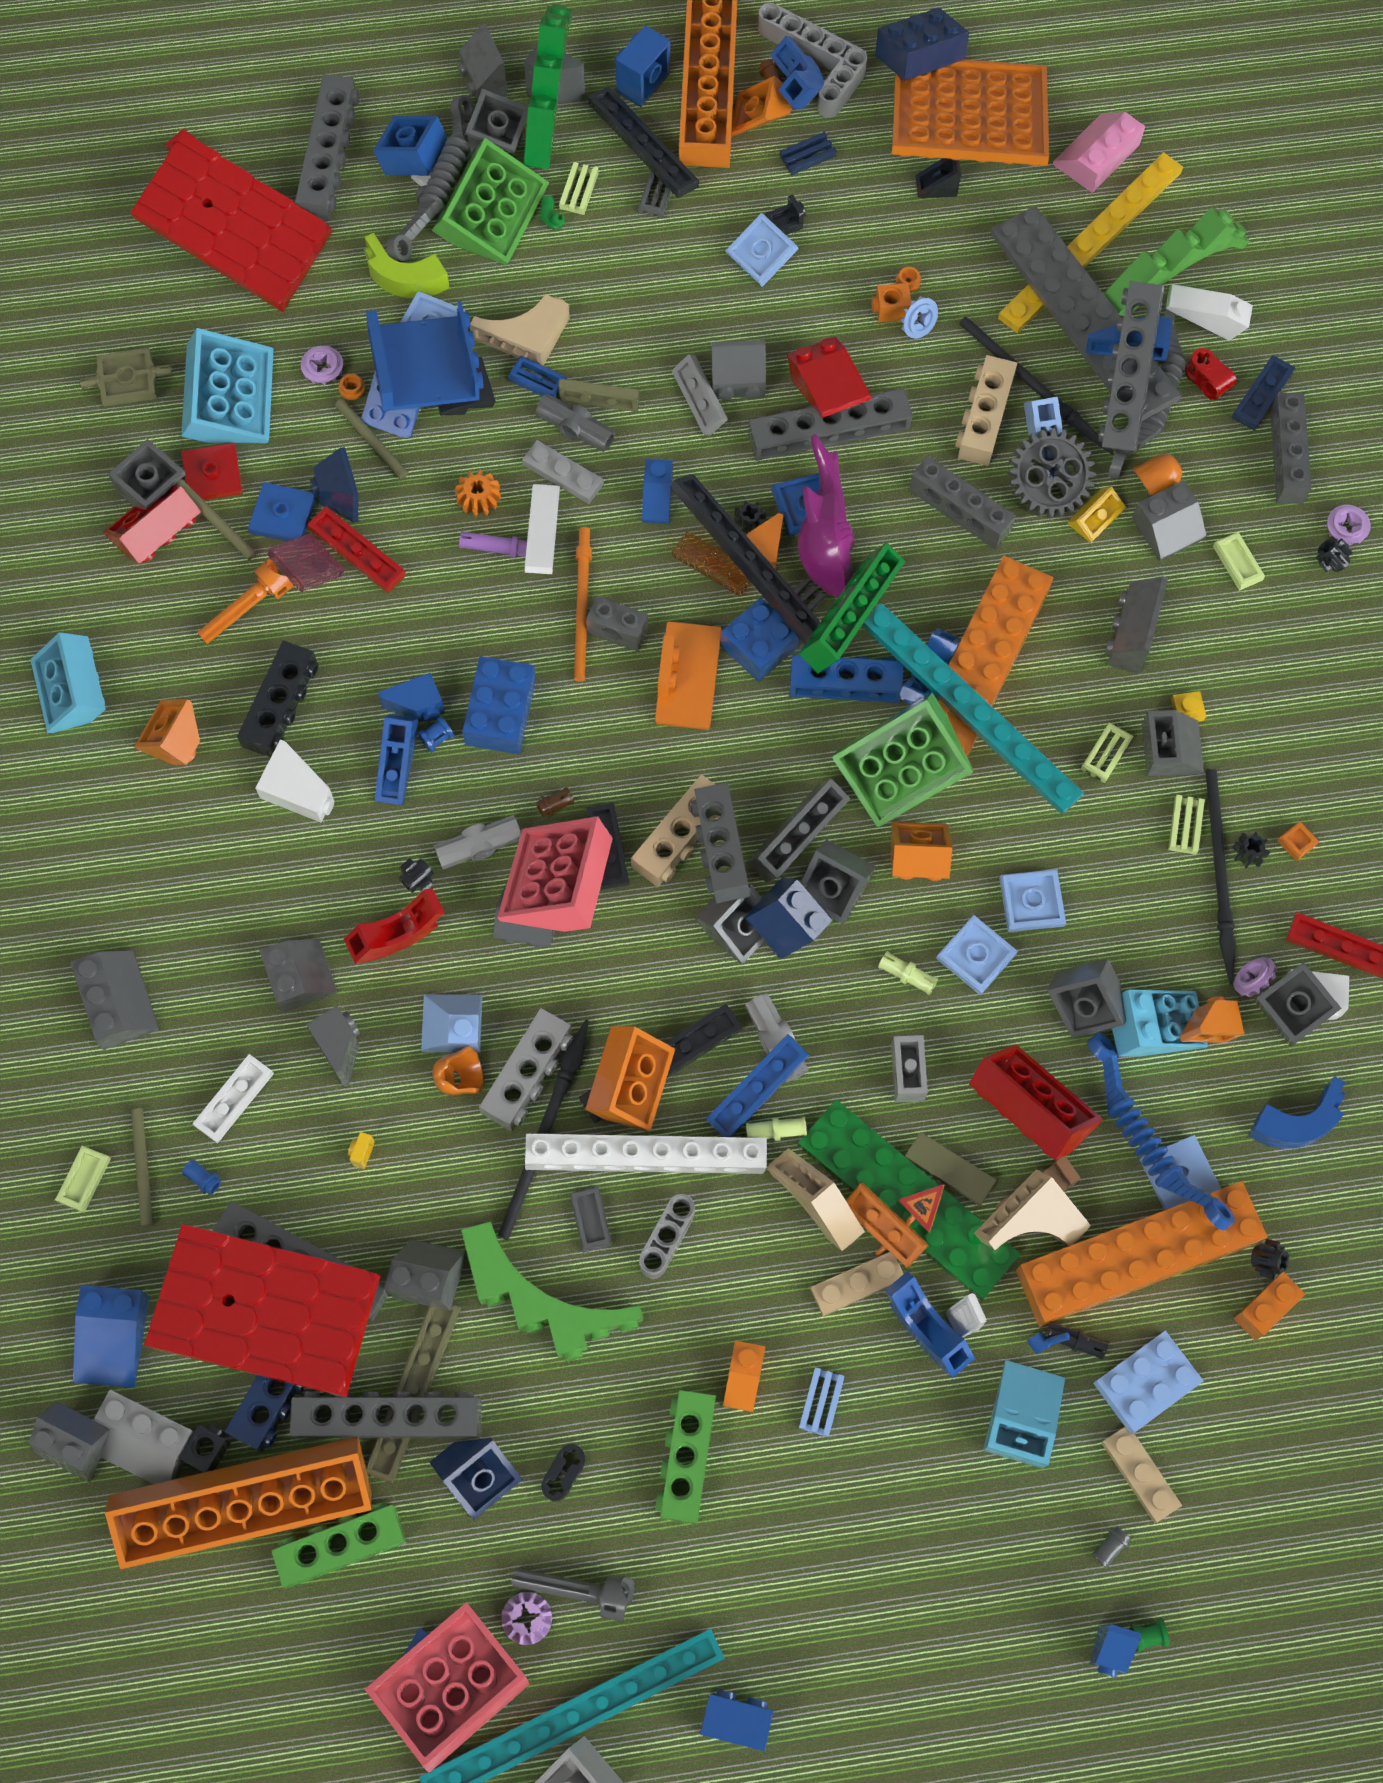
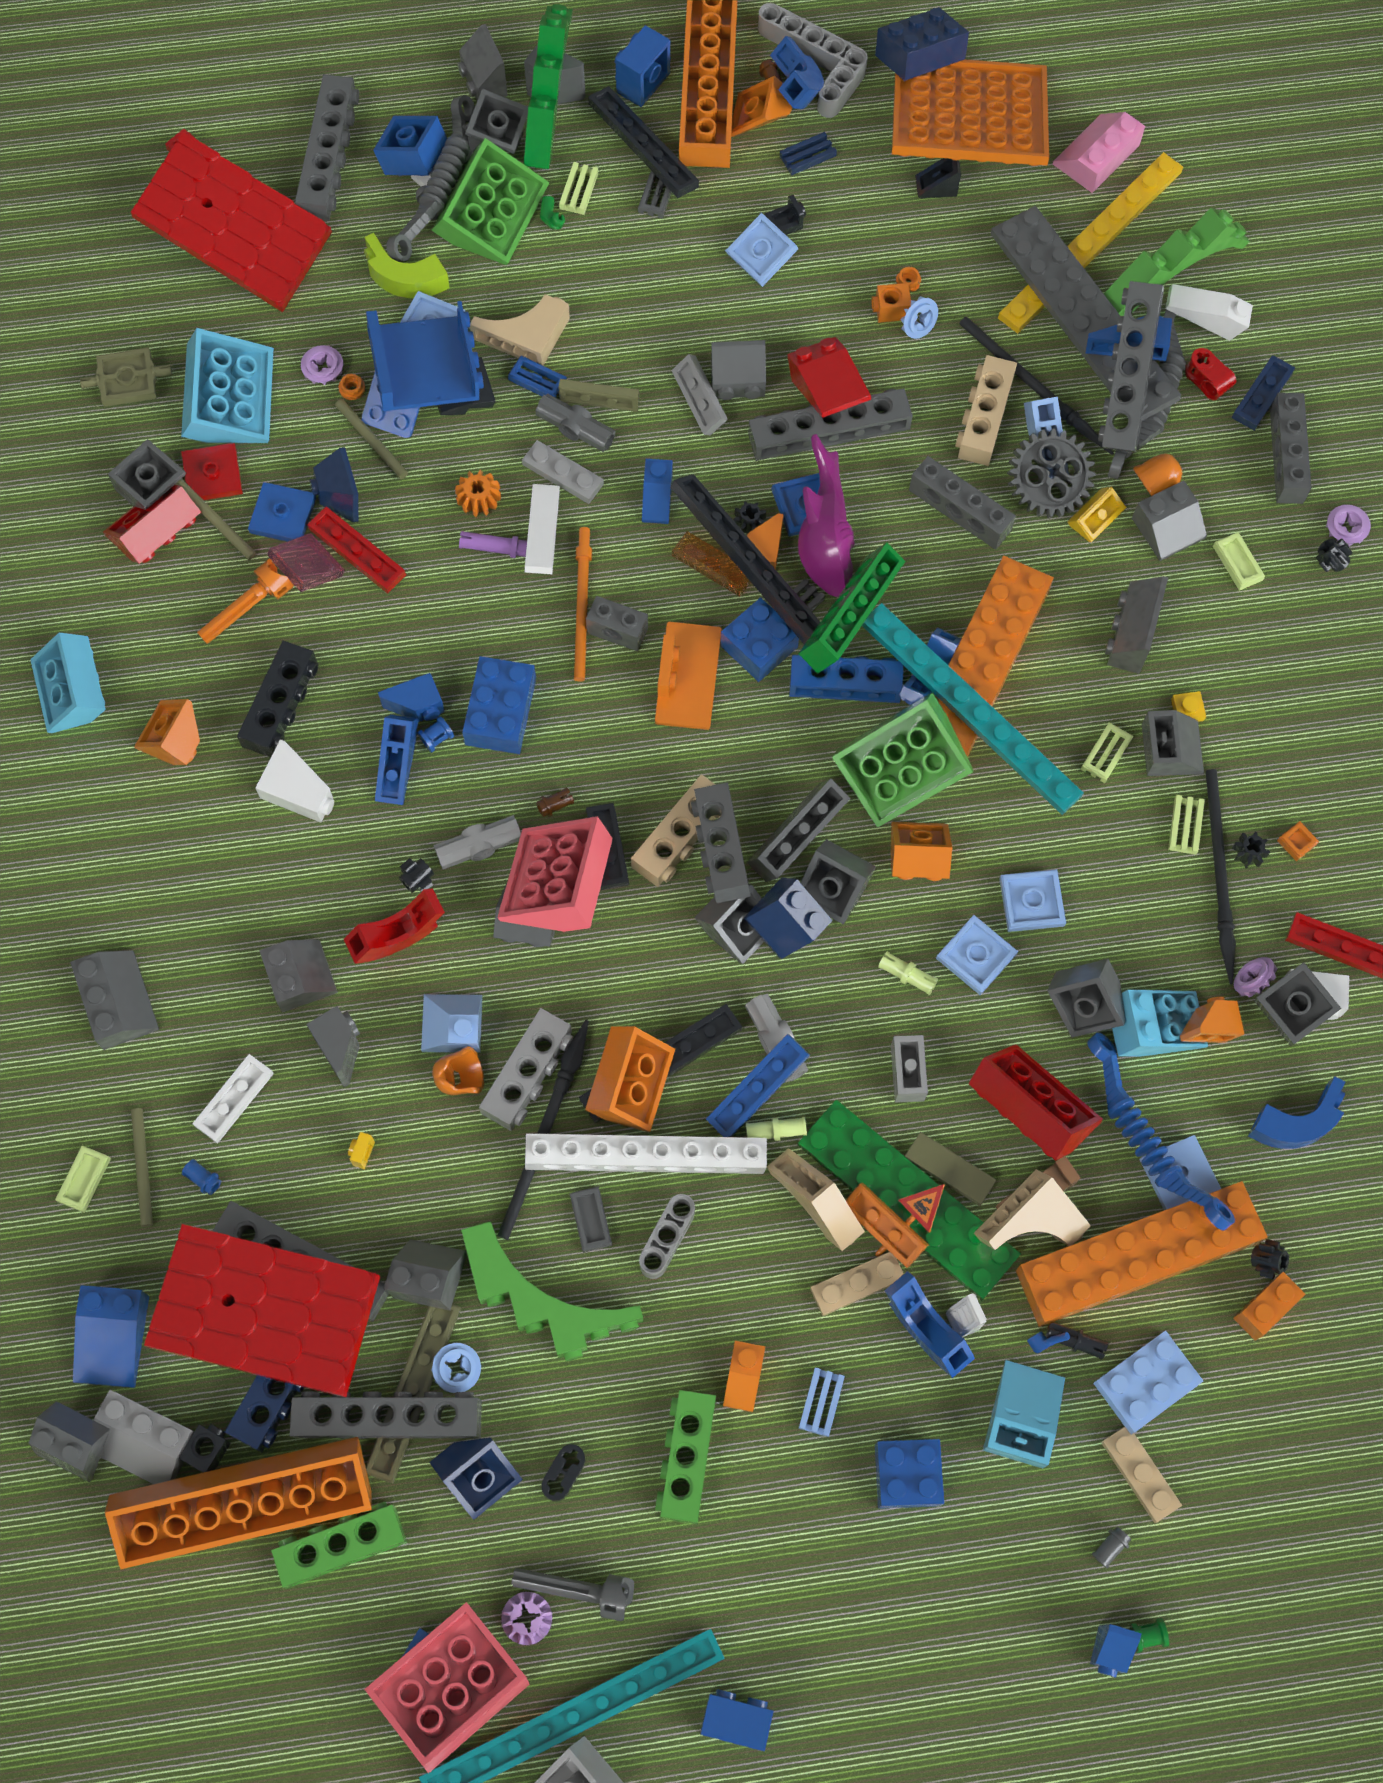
none -> light blue gear [431,1343,481,1393]
none -> blue brick [875,1439,944,1509]

